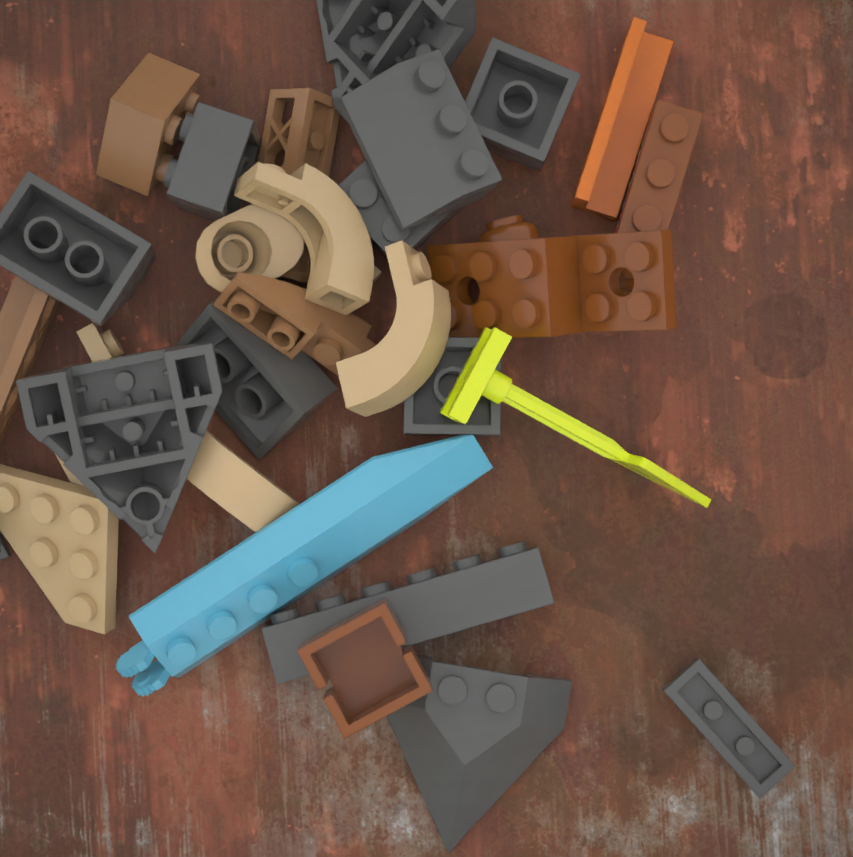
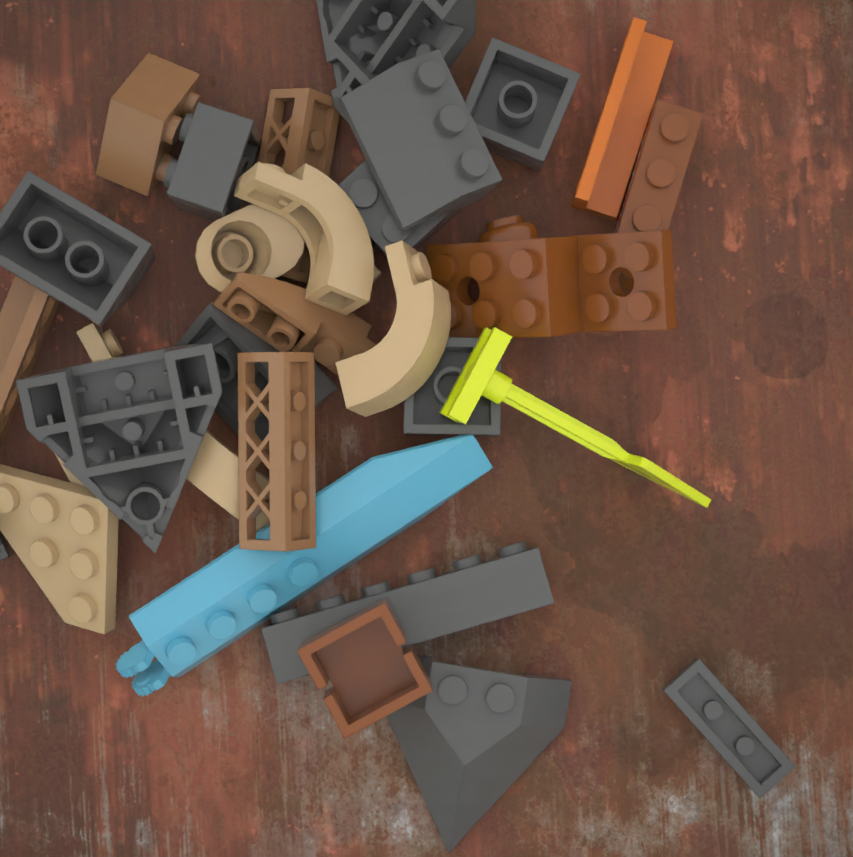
none -> medium nougat fence [237,352,316,552]

